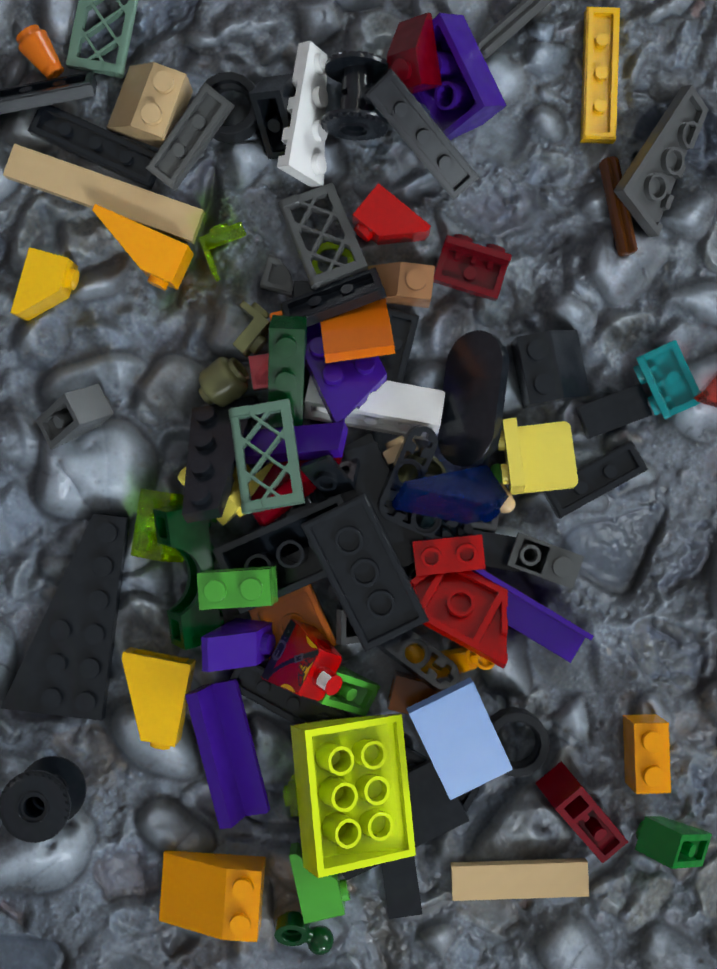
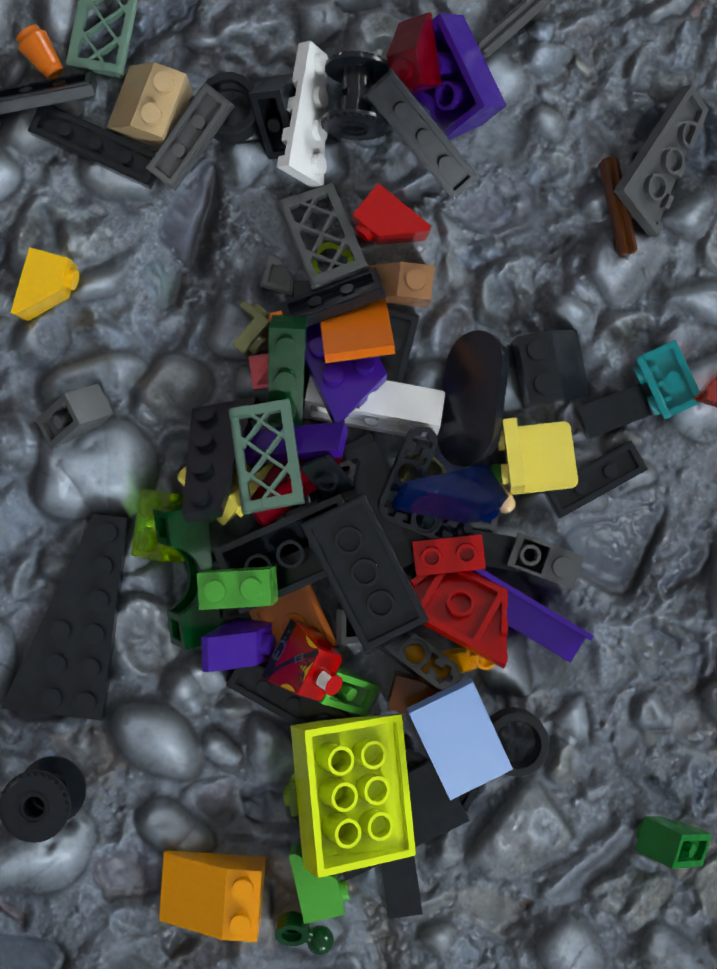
tan tile [3,143,205,244] -> none
light orange slope [92,204,194,290] -> none
yellow slope [121,647,196,750] -> none
dark purple panel [185,679,270,829] -> none
clear neon green bracket [198,222,247,281] -> none
olive head [198,357,250,407] -> none
tan plate [382,435,419,466] -> none
dark red bracket [433,234,512,301] -> none
tan tile [450,858,589,901] -> none
dark red slope [535,761,628,863] -> none
yellow tile [580,7,620,144] -> none
light orange brick [623,714,671,794] -> none

